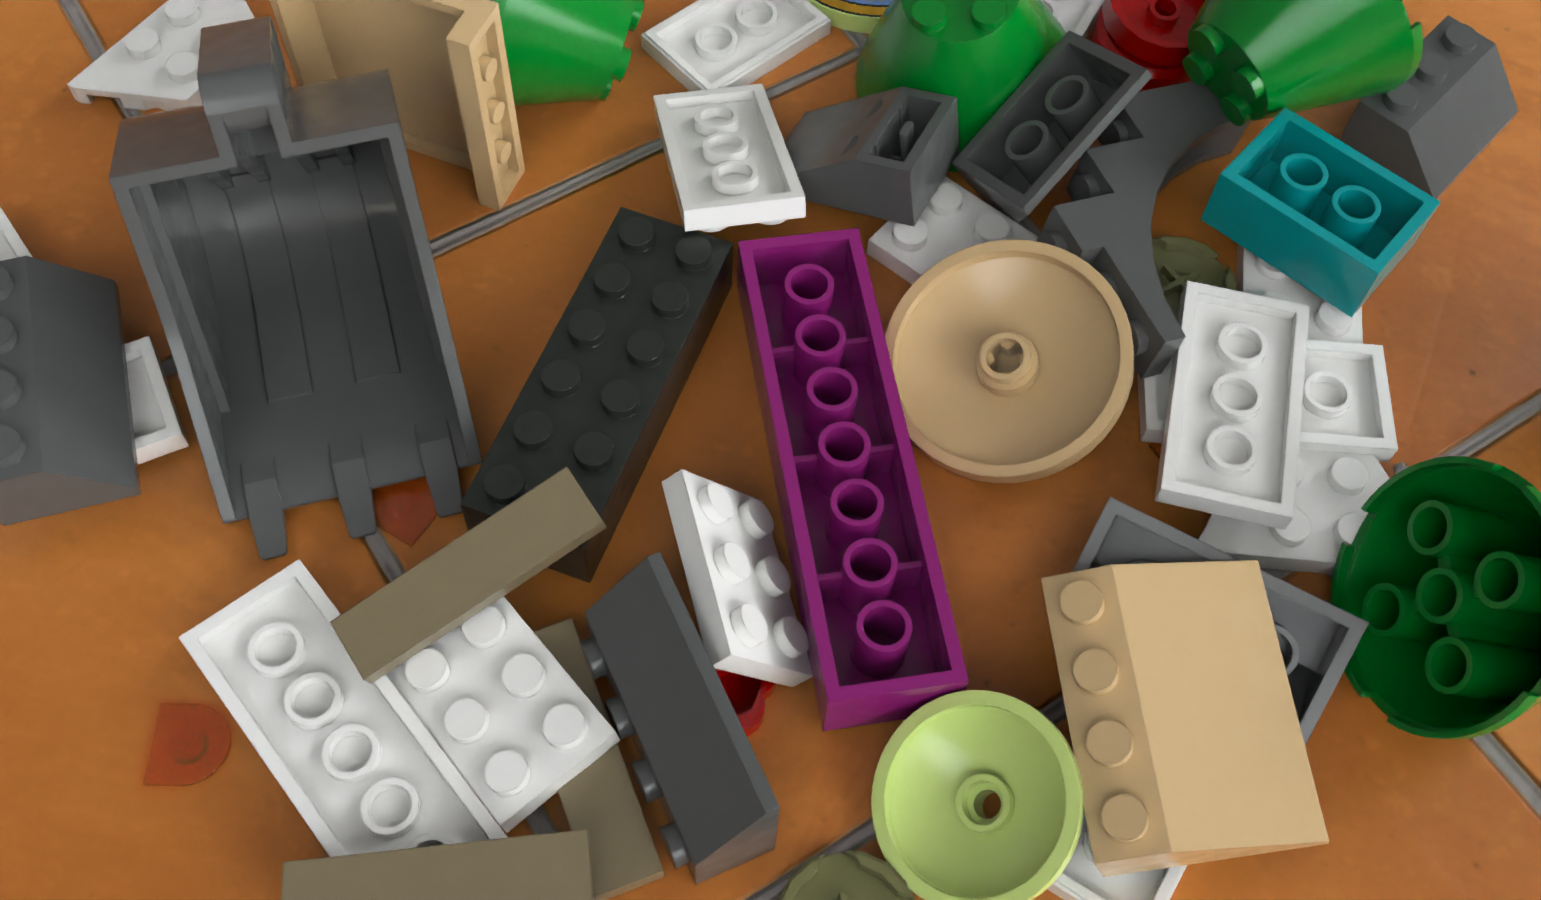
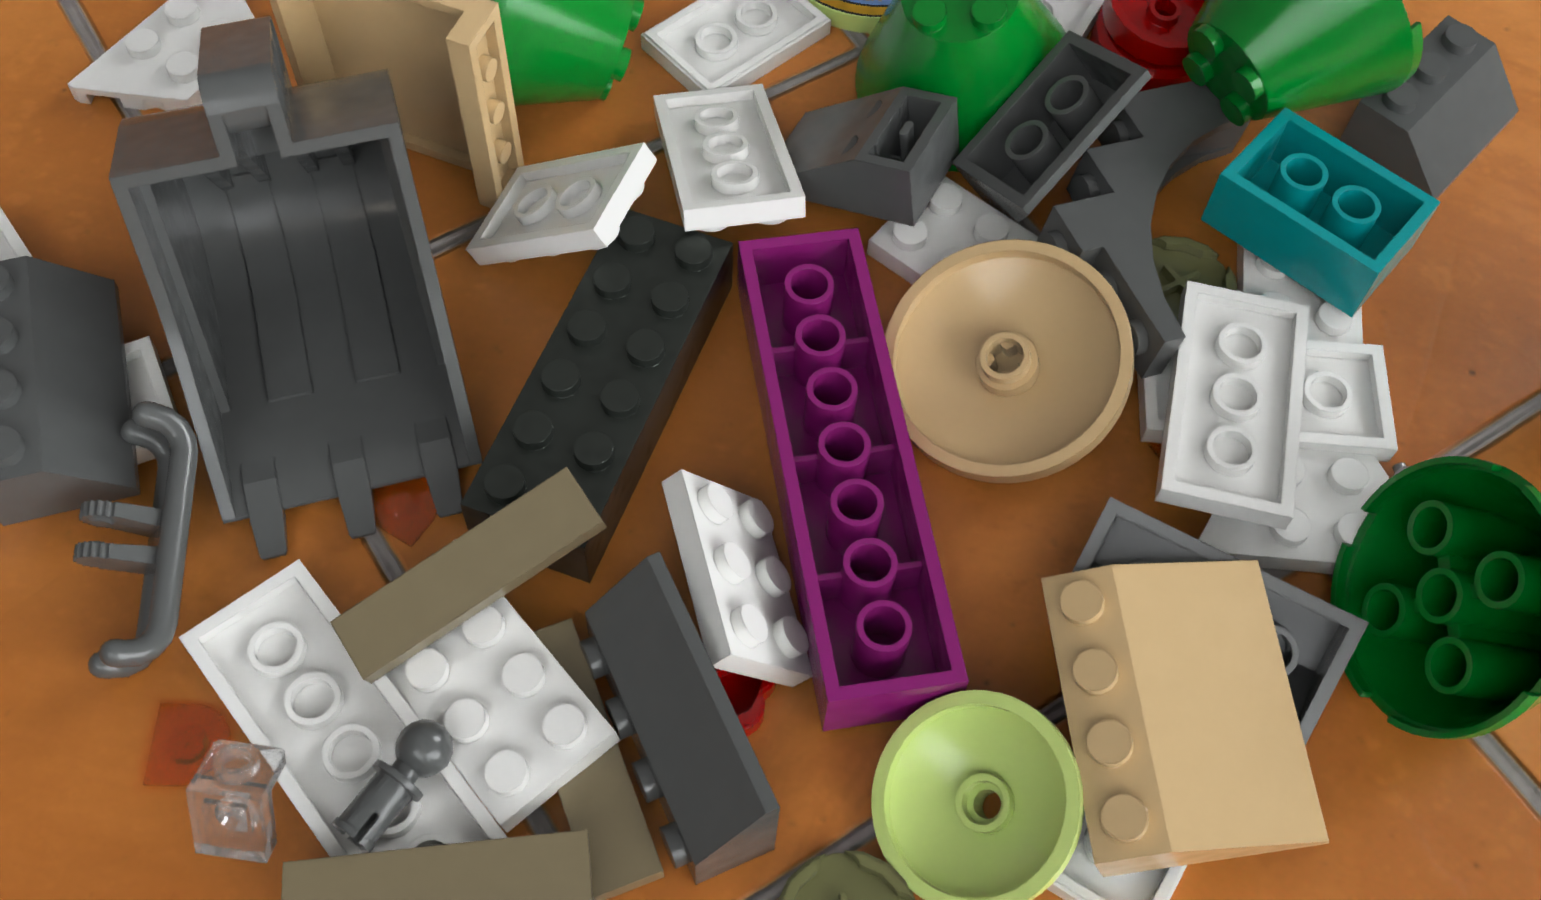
none -> dark grey piece [73,401,198,679]
none -> clear bracket [186,739,286,864]
none -> dark grey pin [331,719,453,853]
none -> white plate [465,142,657,266]

